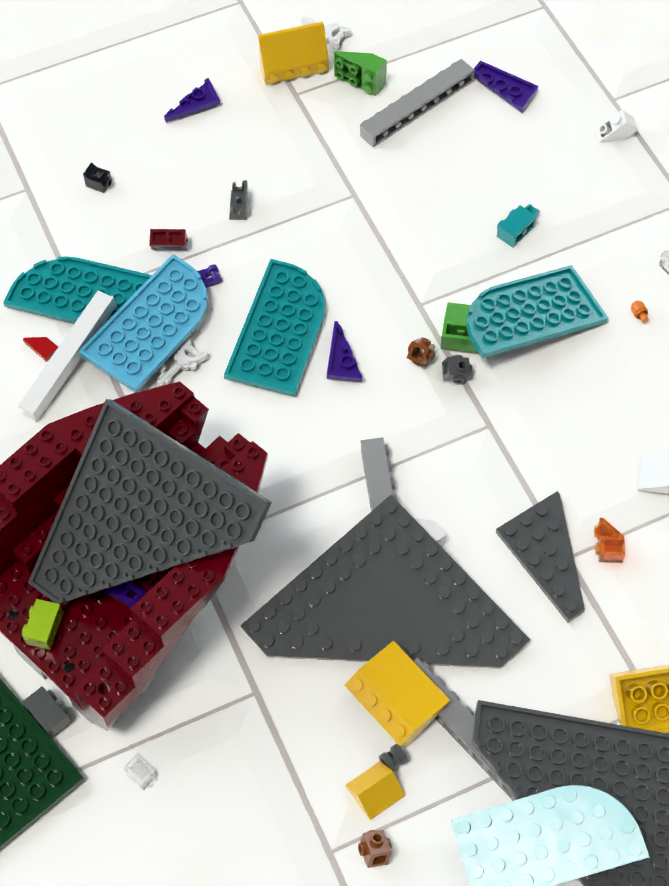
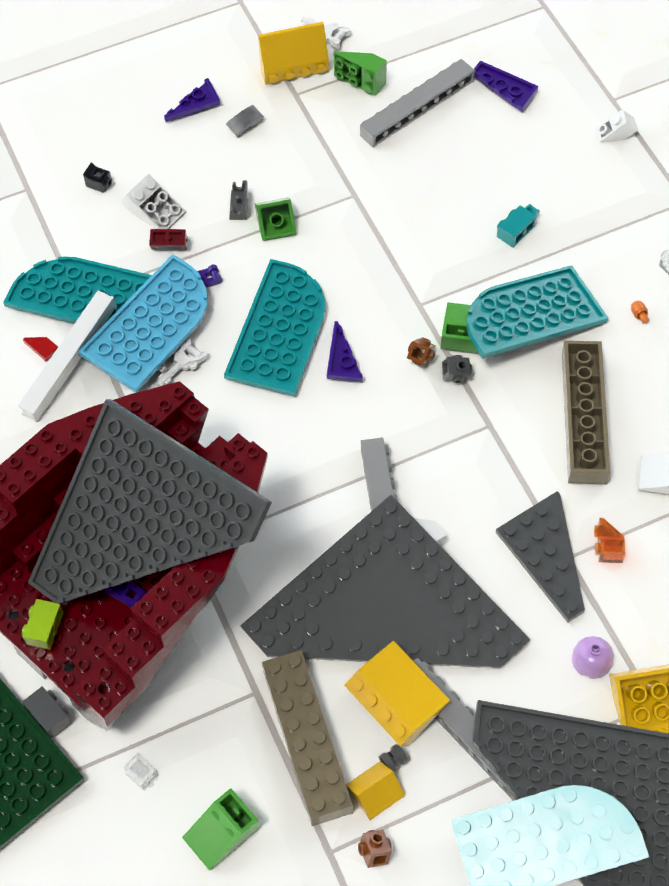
none -> white slope [121,173,186,229]
none -> bright green slope [182,788,260,871]
none -> flat silver slope [226,105,264,137]
none -> bright green slope [254,197,297,240]
none -> dark tan brick [262,650,353,826]
none -> dark tan brick [562,340,610,484]
none -> lavender cylinder [571,636,614,679]

